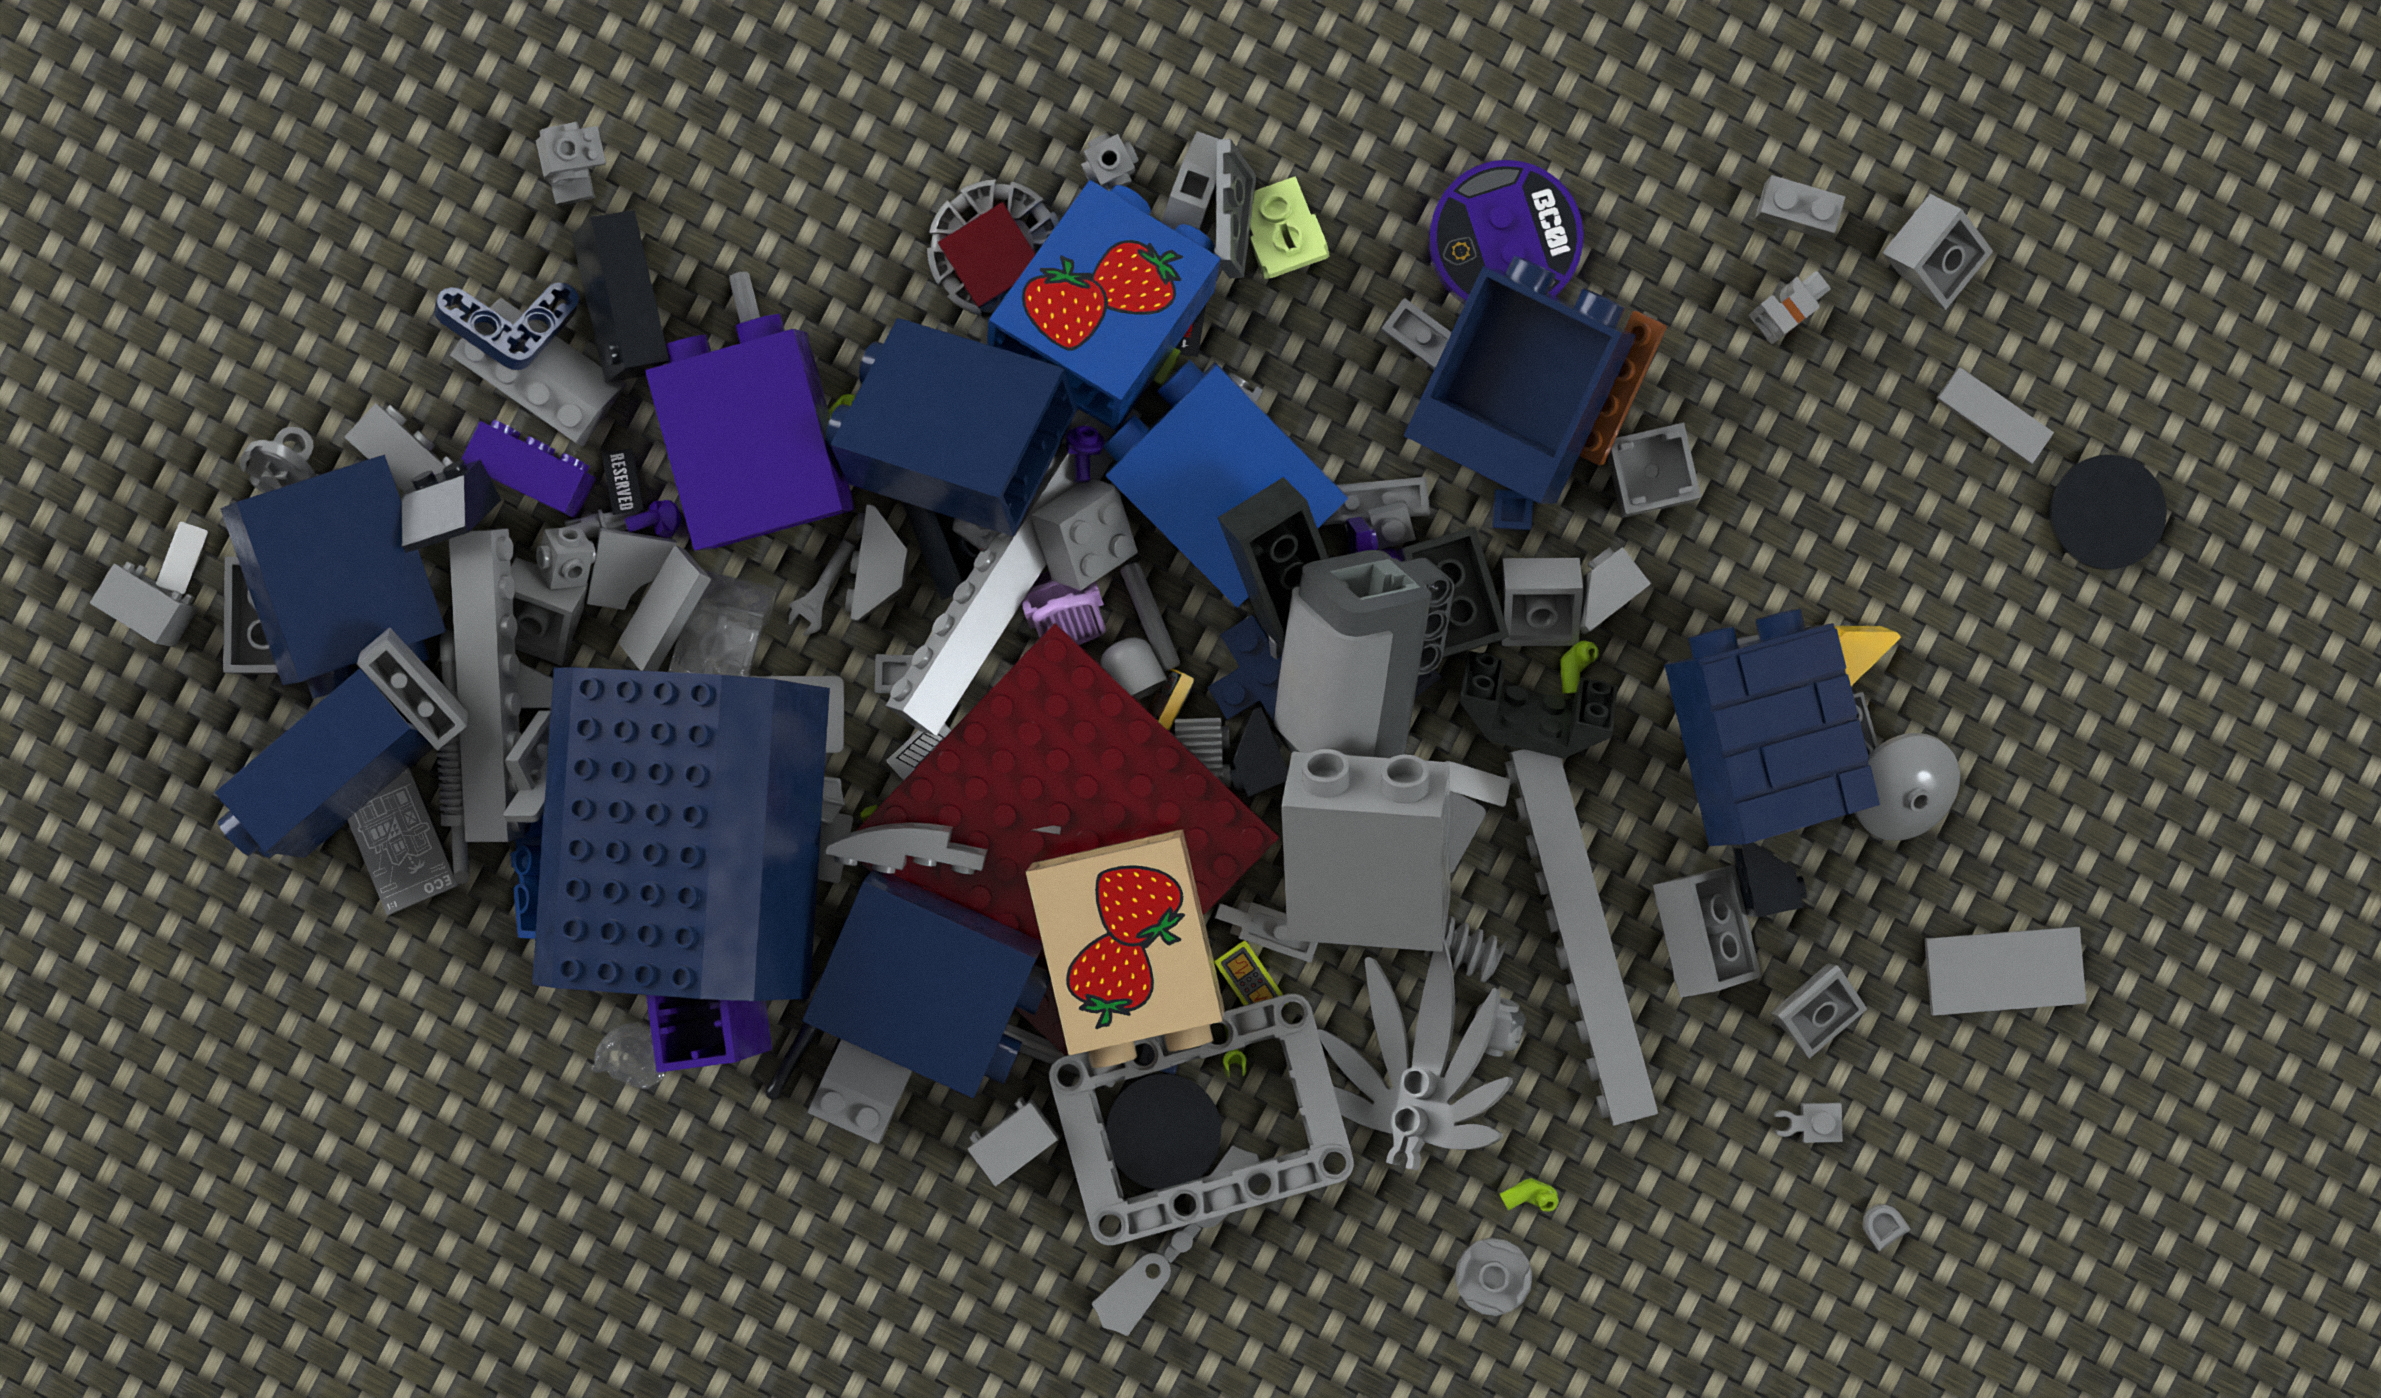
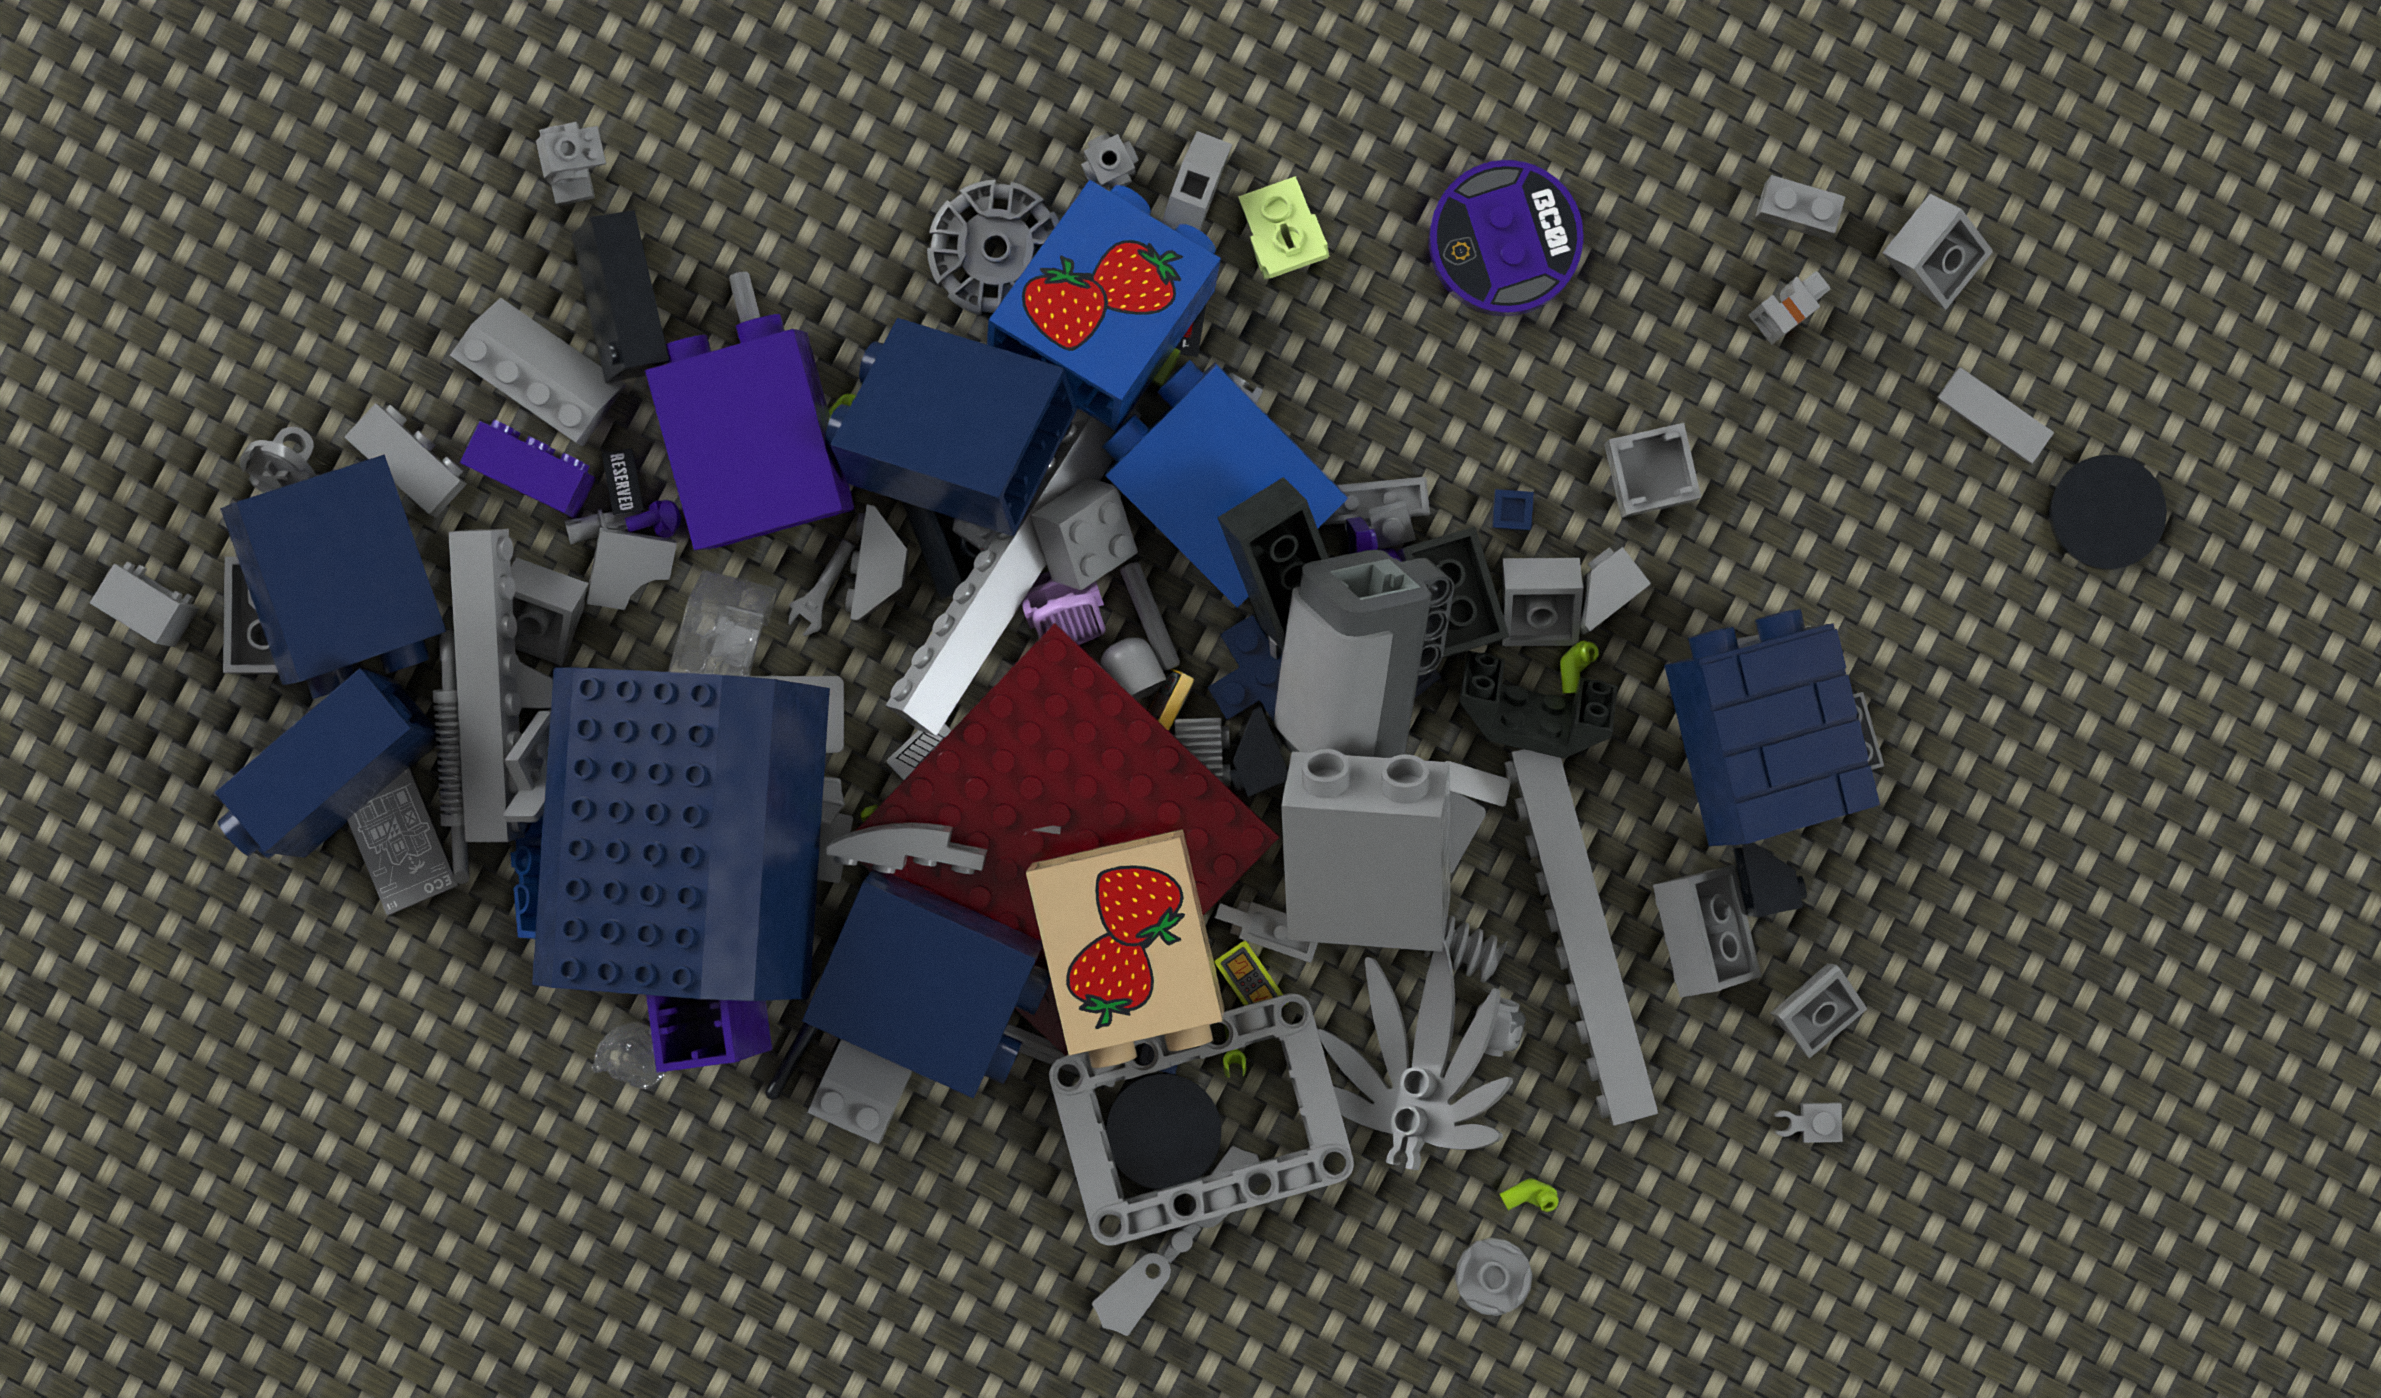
white sticker [156,522,208,594] -> none
light grey brick [357,628,469,750] -> none
slope [401,459,501,553] -> none
dark blue beam [434,282,579,370] -> none
light grey brick [536,526,596,590] -> none
light grey tile [618,545,711,671] -> none
light grey tile [875,654,913,693] -> none
dark red tile [937,202,1036,309] -> none
light grey container [967,1096,1060,1187] -> none
dark purple plate [1066,425,1104,482] -> none
dark grey wing [1214,139,1256,279] -> none
light grey plate [1381,298,1451,369] -> none
dark blue brick [1404,255,1636,504] -> none
dark orange bracket [1579,311,1667,465] -> none
yellow slope [1834,626,1901,686] -> none
light grey dish [1854,733,1960,841] -> none
light grey tile [1863,1204,1911,1251] -> none
light grey tile [1924,927,2086,1016] -> none

